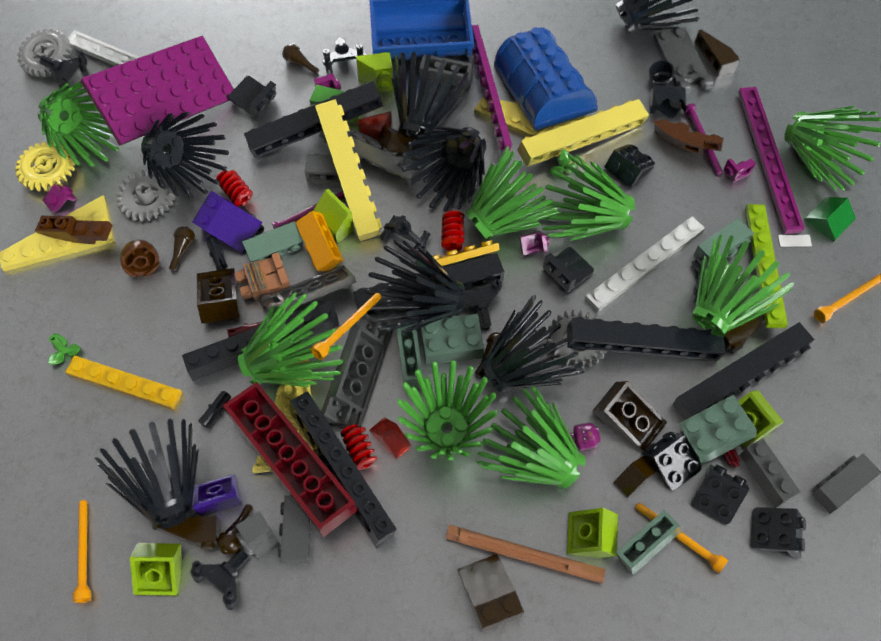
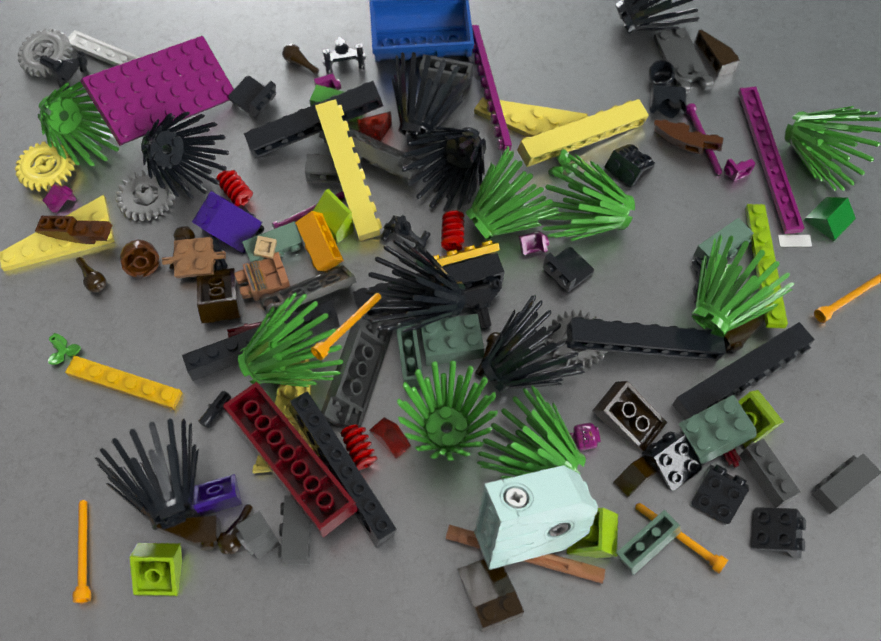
black axle [190,550,249,610] -> none
lime slope [356,52,393,92] -> none
dark brown slope [379,125,415,154] -> none
blue container [494,27,598,131] -> none
white plate [585,217,705,312] -> none
none -> dark brown piece [76,257,106,293]
none -> medium nougat plate [162,237,226,278]
none -> tan plate [253,236,277,259]
none -> light aqua piece [474,465,598,570]

